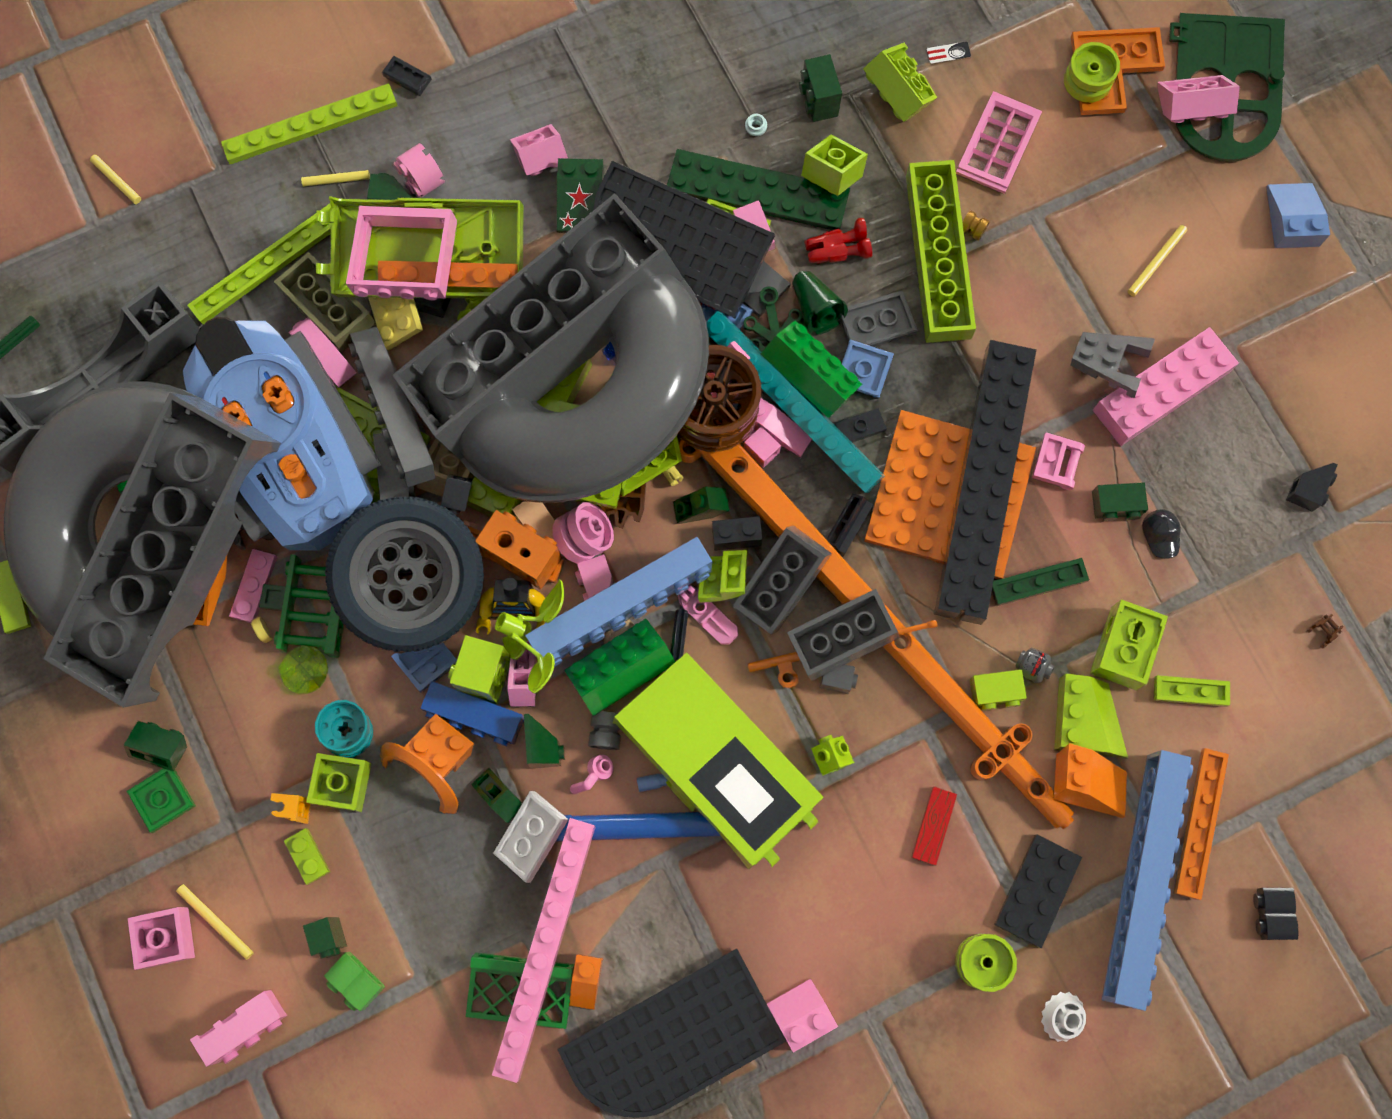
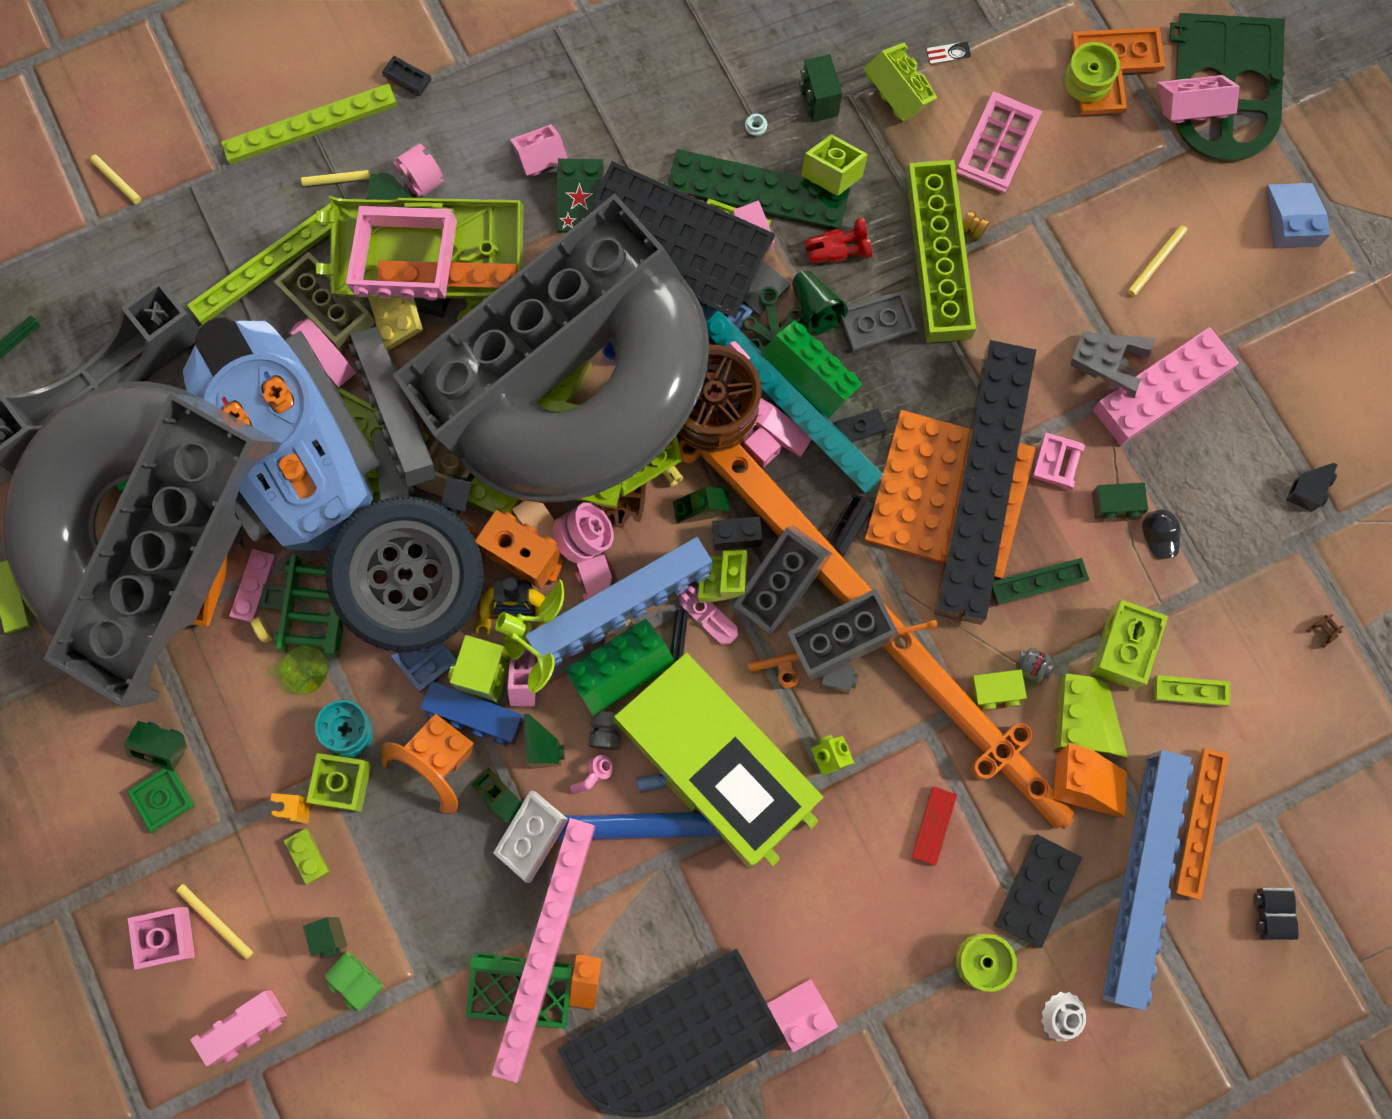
medium blue tile [842,340,894,398] -> none

